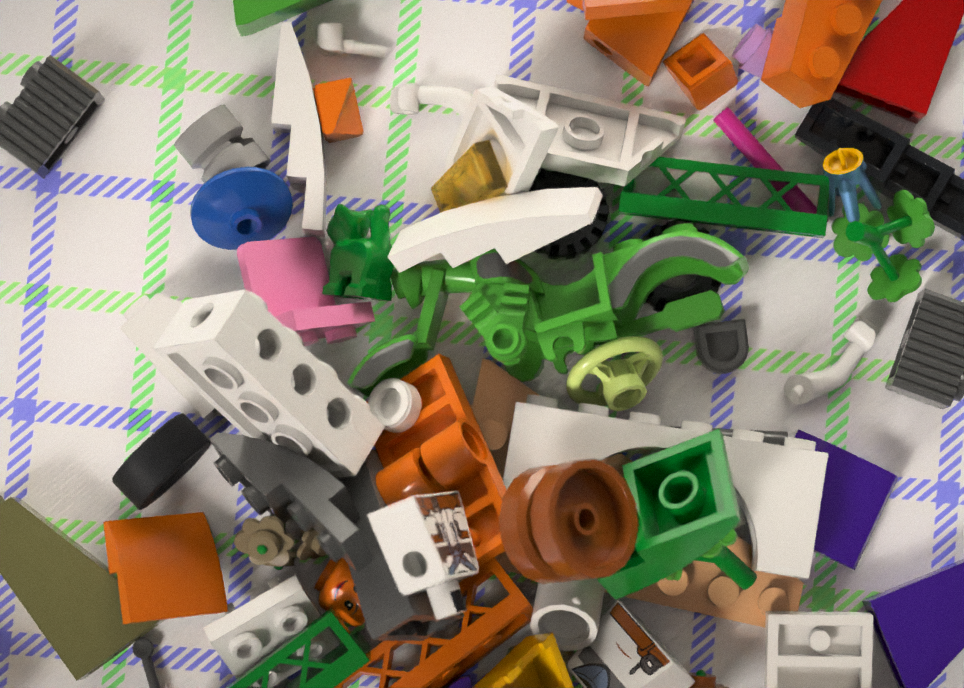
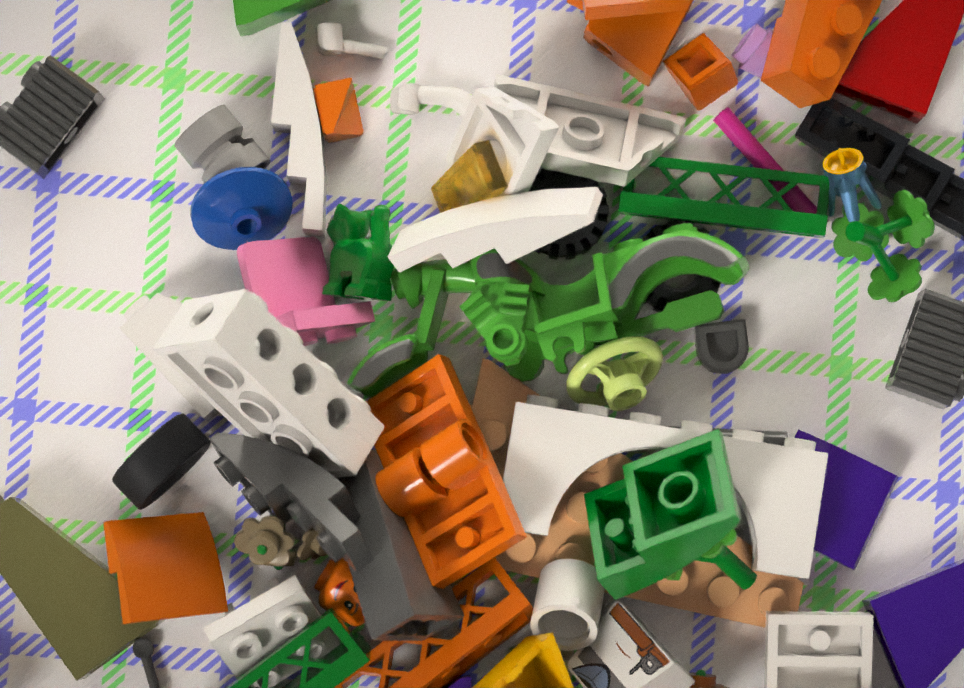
white torso [367,491,479,621] -> none
white tile [368,378,421,433] -> none
dark orange wheel [499,459,639,584] -> none
white piece [784,316,879,404] -> none

